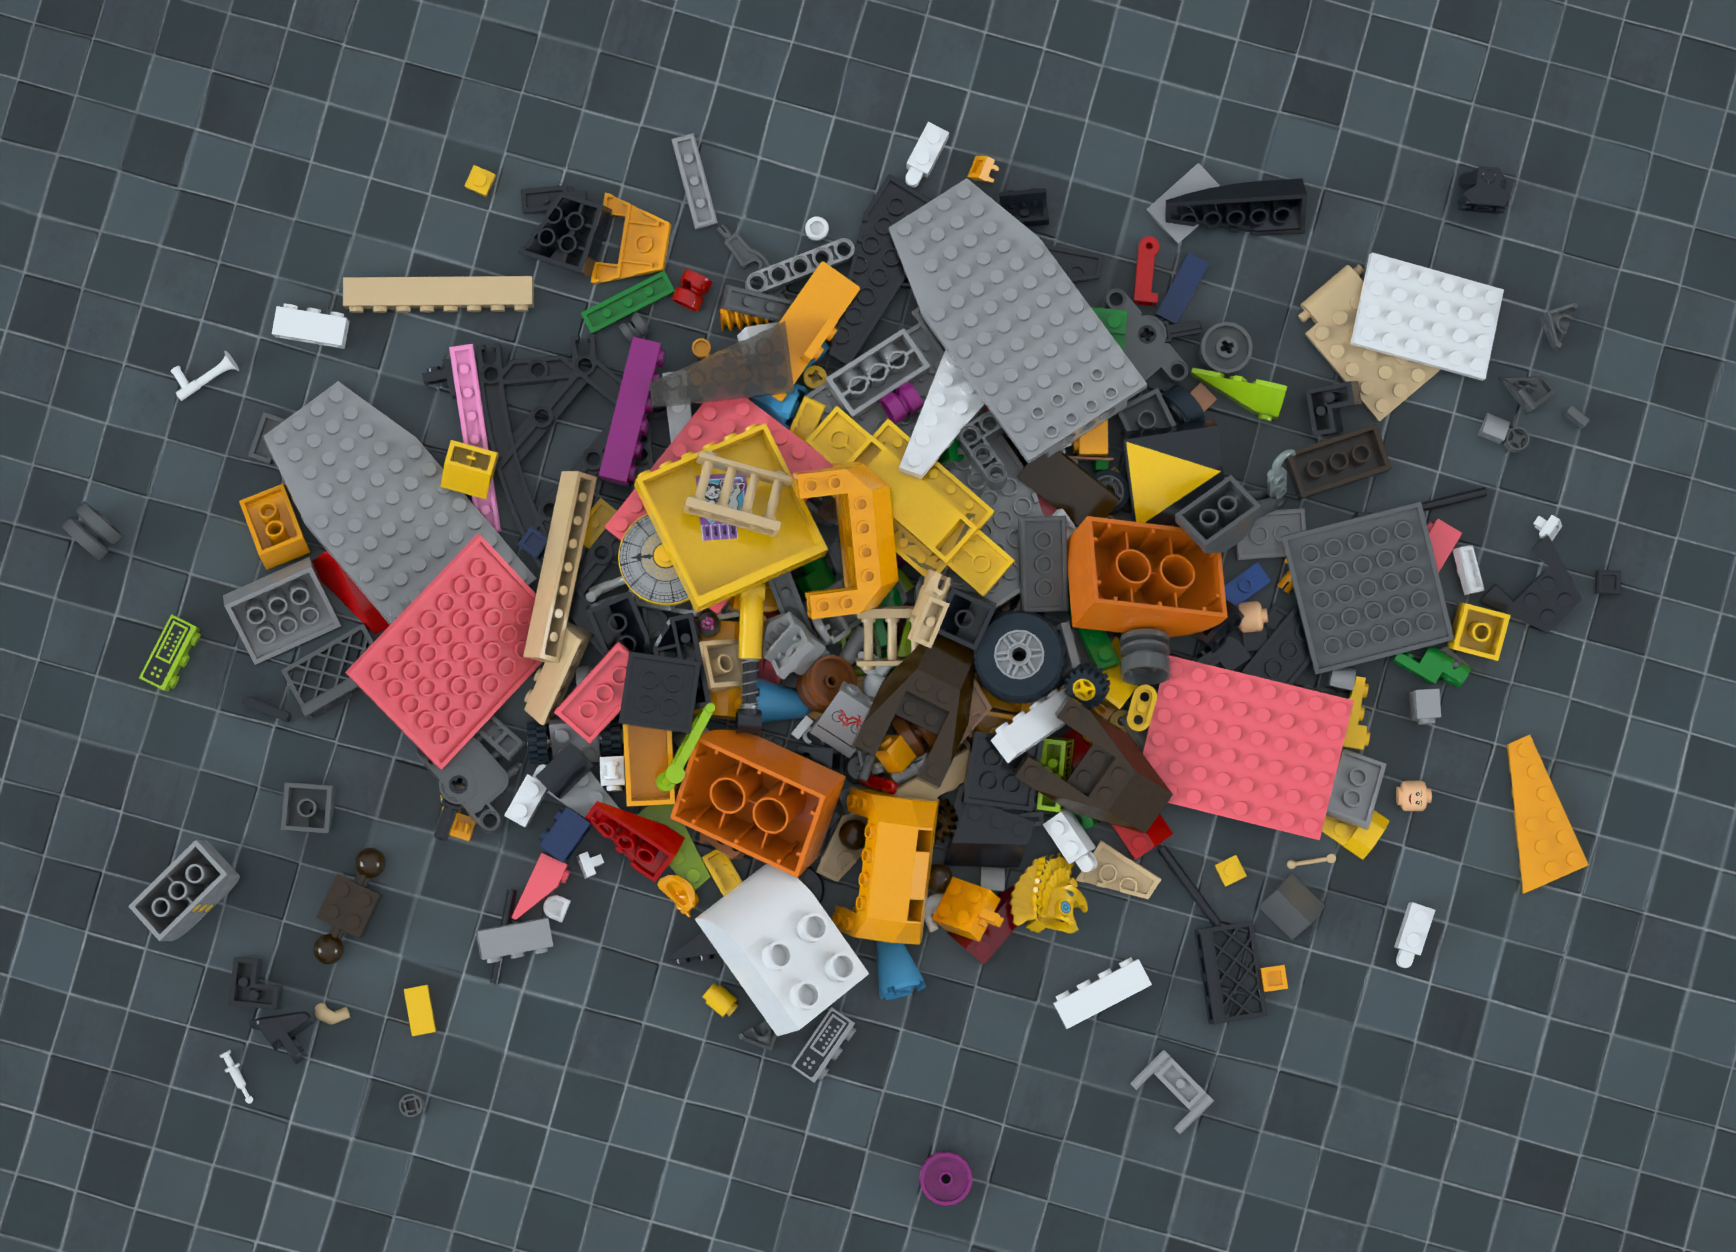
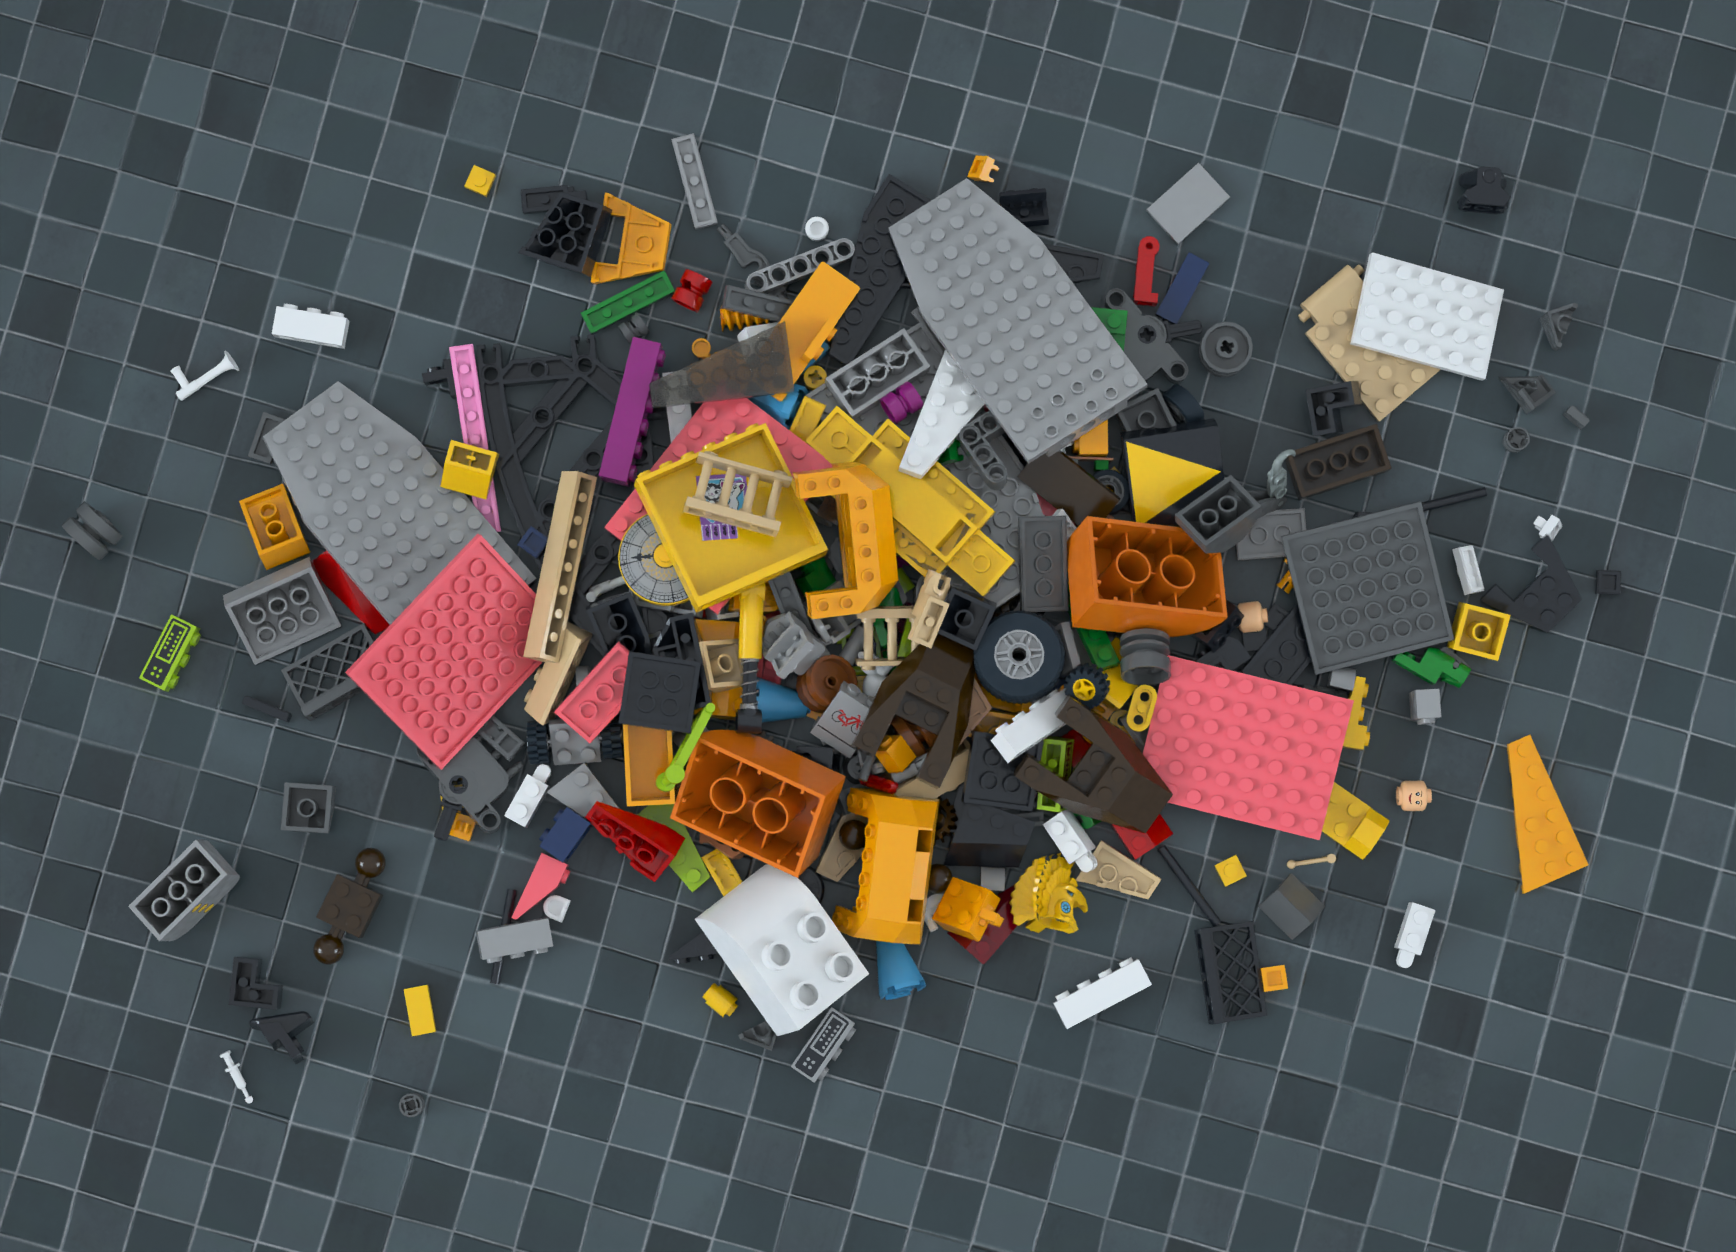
tan arm [314,1003,351,1025] -> none
tan brick [343,276,534,313] -> none
black brick [535,743,594,799] -> none
white tile [576,852,604,879] -> none
yellow plate [583,498,617,550] -> none
white brick [600,756,626,792] -> none
light orange hat [657,875,699,918] -> none
dark brown tile [696,612,721,637] -> none
white tile [791,715,814,744] -> none
white brick [905,122,949,188] -> none
magenta wheel [919,1151,973,1206] -> none
light grey plate [1130,1050,1214,1135] -> none
black wedge [1165,178,1307,236] -> none
lime wedge [1190,368,1287,422] -> none
nougat tile [1190,382,1217,412] -> none
blue plate [1224,562,1271,606] -> none
light grey tile [1326,748,1387,830] -> none
coral slope [1427,519,1462,573] -> none
light grey brick [1478,413,1510,444] -> none

